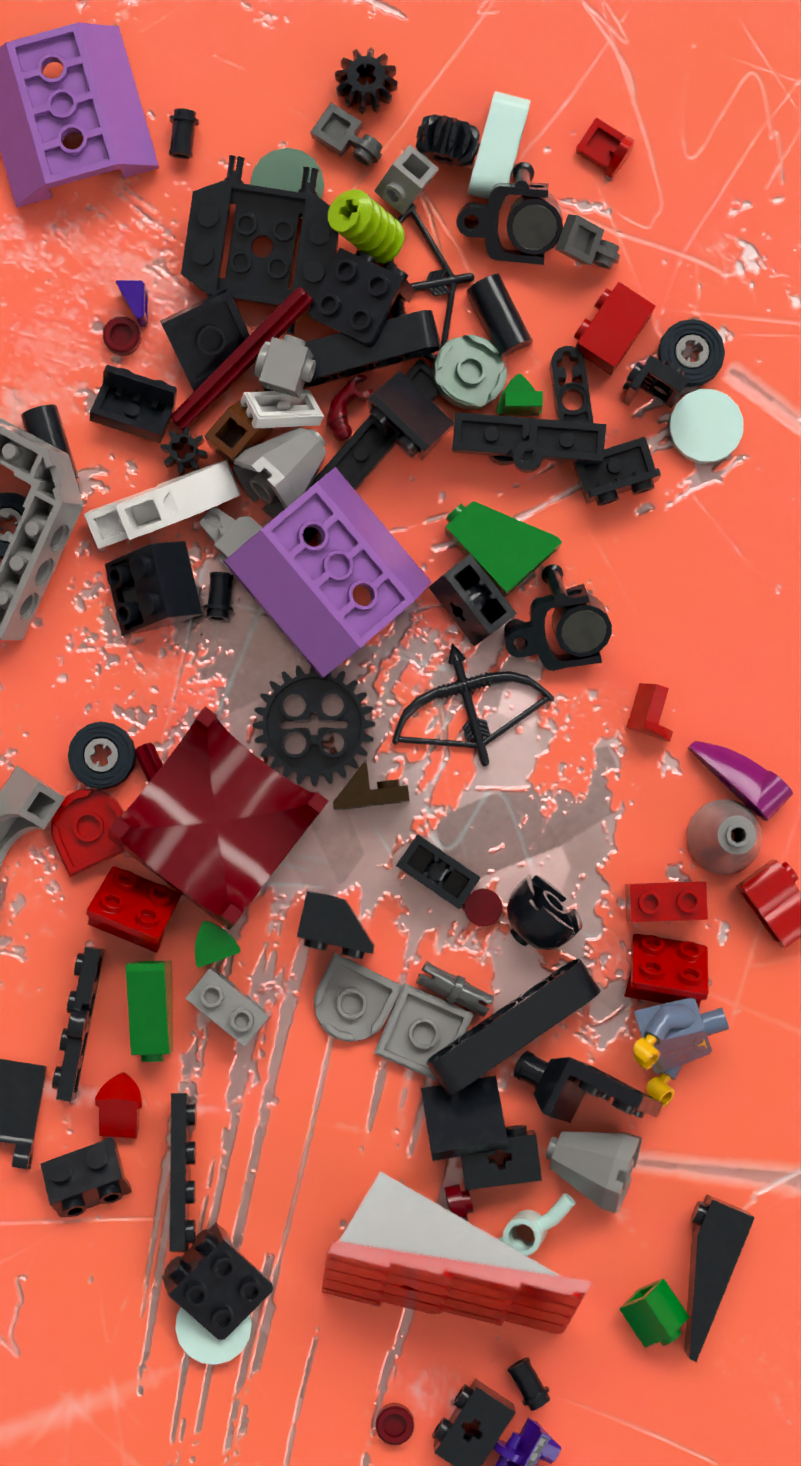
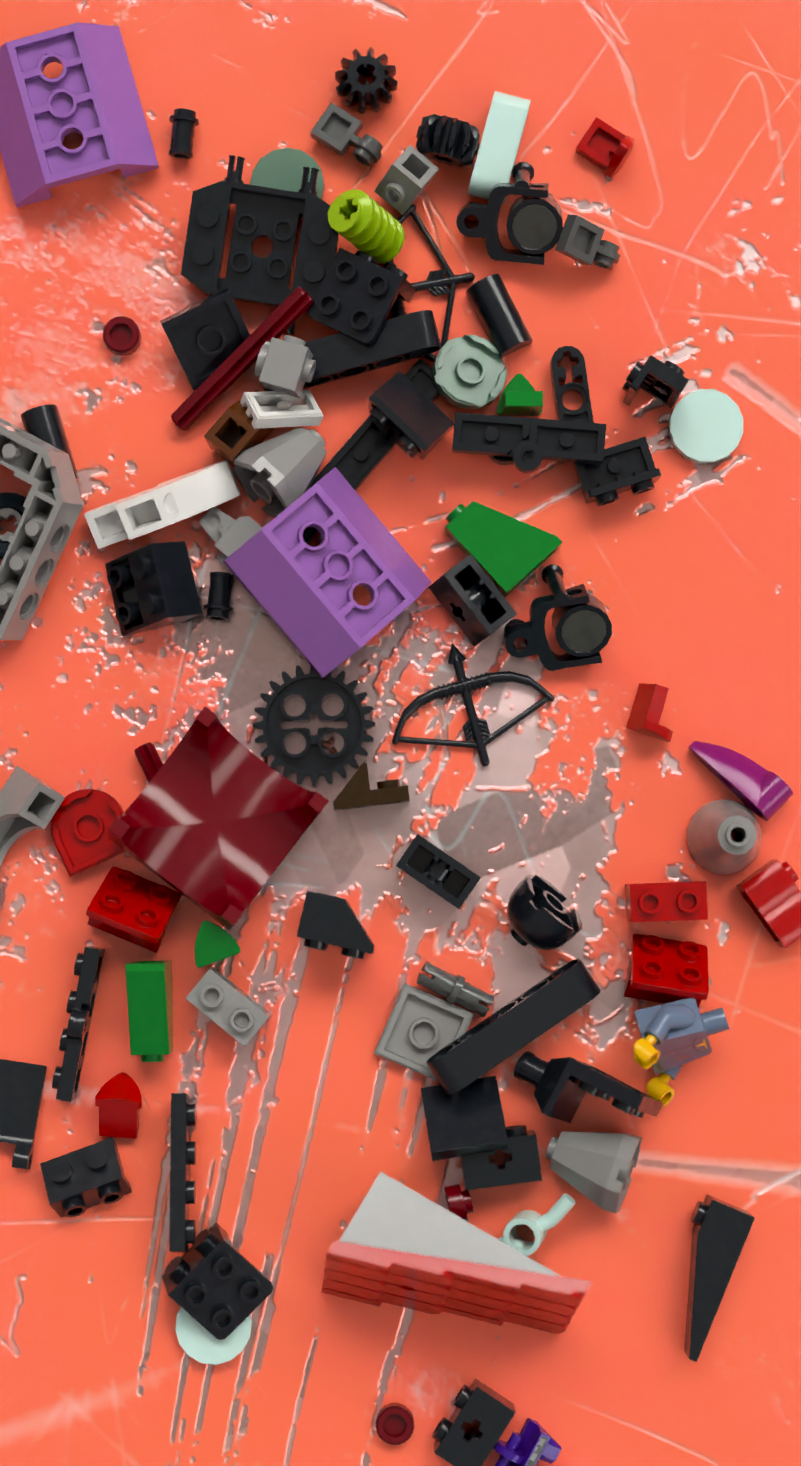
black bush [68,721,136,790] -> none
black bracket [89,365,177,444] -> none
dark purple slope [116,280,148,327] -> none
black gear [160,427,208,476] -> none
light grey tile [314,953,402,1042] -> none
dark red piece [326,374,373,441] -> none
dark red tile [464,889,502,927] -> none
black pin [507,1357,551,1411] -> none
red brick [574,281,656,375] -> none
green brick [619,1278,690,1348] -> none
black bush [657,319,725,387] -> none

